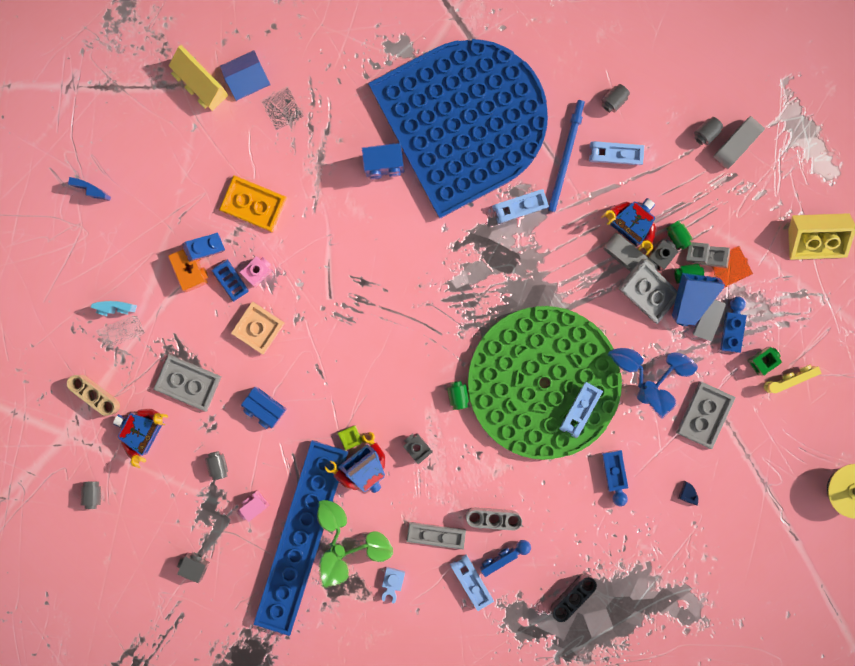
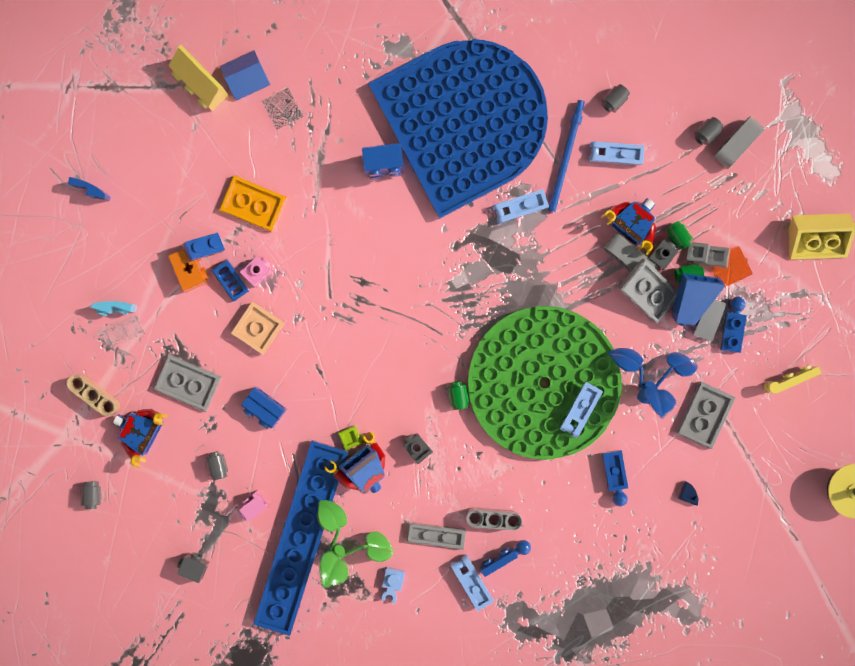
black beam [551,573,597,623] -> none
green brick [747,347,782,376] -> none

